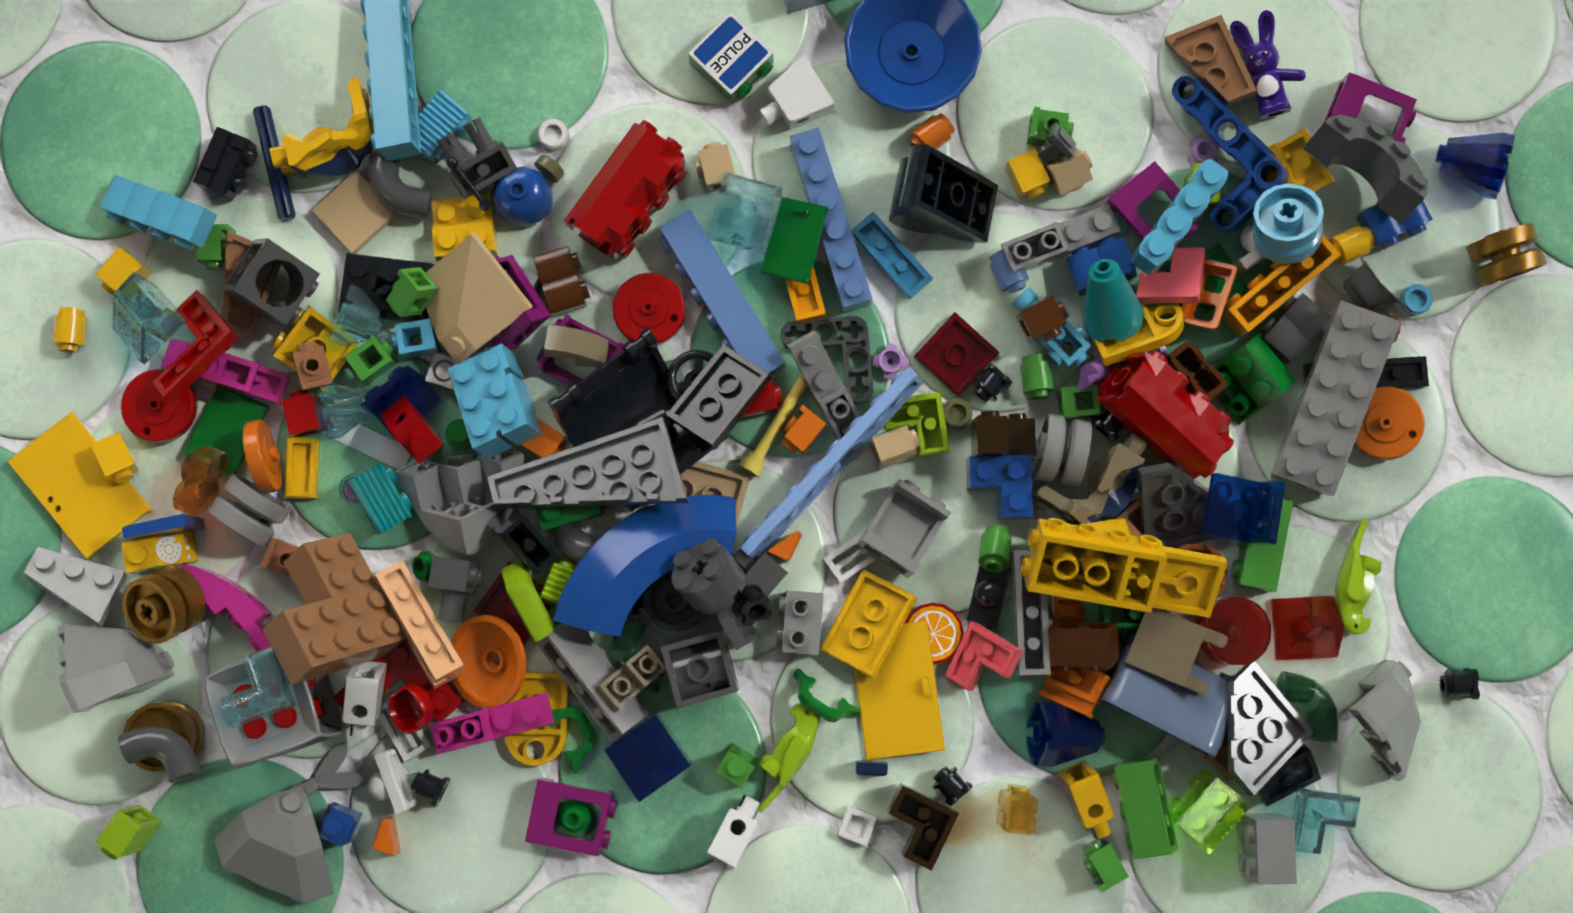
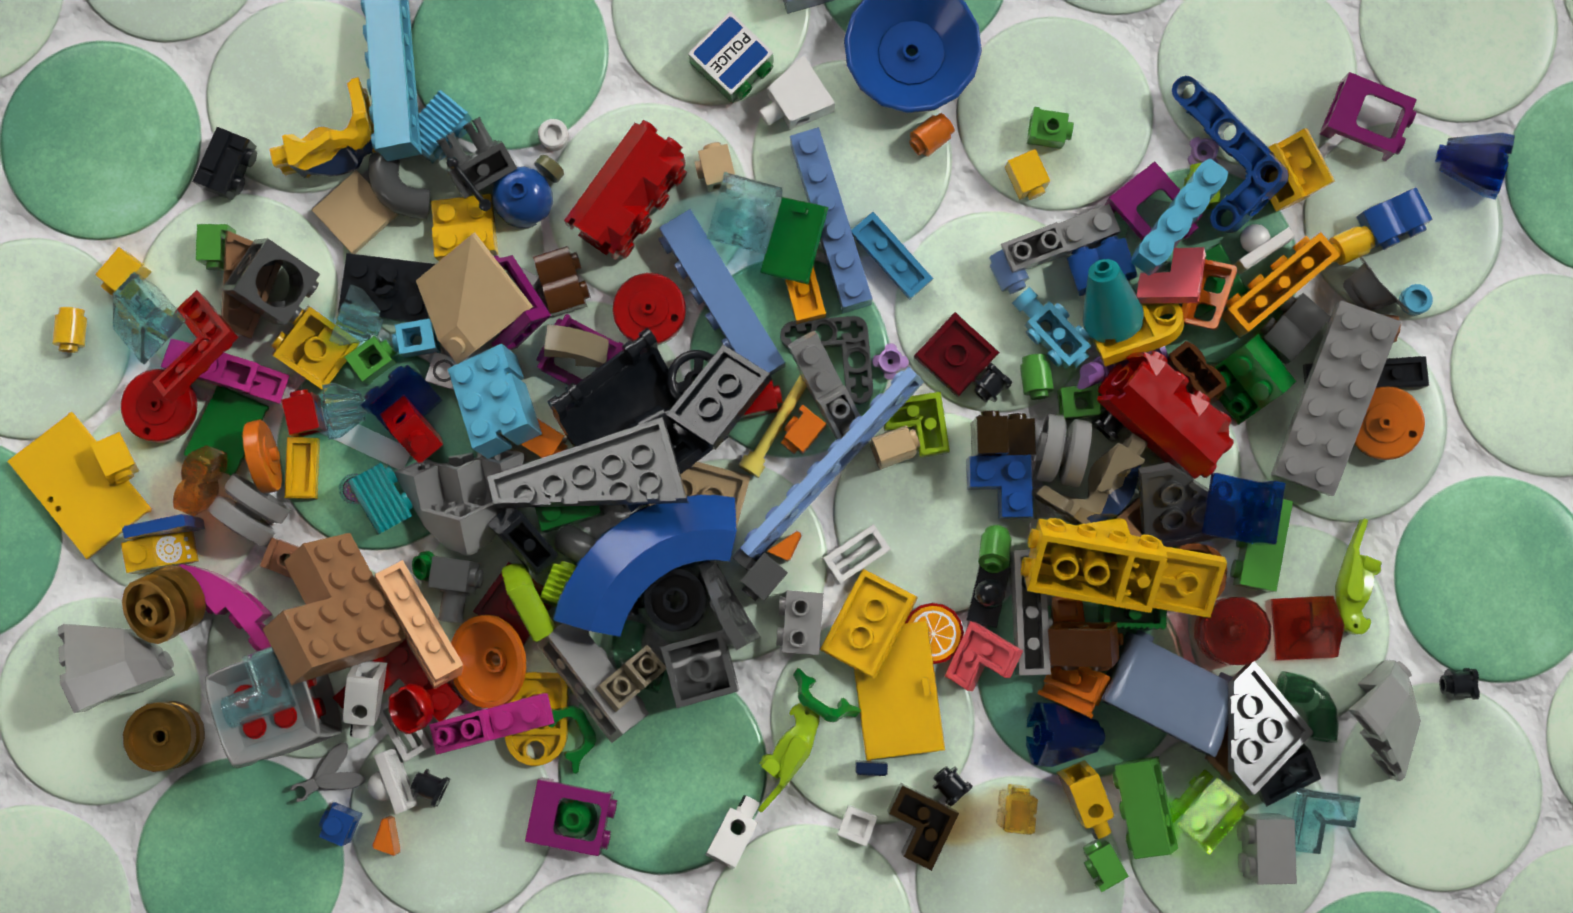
light grey wing [24,547,127,628] -> none
lime brick [96,804,162,860] -> none
medium azure brick [99,175,217,250] -> none
dark grey cylinder [118,725,201,783] -> none
light grey brick [214,785,334,905] -> none
dark blue axle [253,105,296,221] -> none
nougat brick [291,341,333,390] -> none
bright green brick [386,267,439,317] -> none
green plate [445,419,471,450] -> none
clear blue brick [604,713,693,802] -> none
dark grey brick [672,538,746,615] -> none
bright green brick [716,743,759,789] -> none
black brick [734,584,772,626] -> none
light grey panel [856,479,951,578] -> none
black brick [889,144,998,243] -> none
olive tile [943,398,972,430] -> none
reddish brown brick [1016,296,1068,344] -> none
dark grey brick [1038,122,1076,164] -> none
tan brick [1041,147,1093,196] -> none
dark tan flag [1124,608,1228,695] -> none
medium nougat wing [1164,15,1257,107] -> none
dark purple animal [1230,10,1306,119] -> none
medium azure wheel [1253,183,1324,264] -> none
dark grey brick [1303,114,1428,224] -> none
pearl gold wheel [1466,223,1547,287] -> none

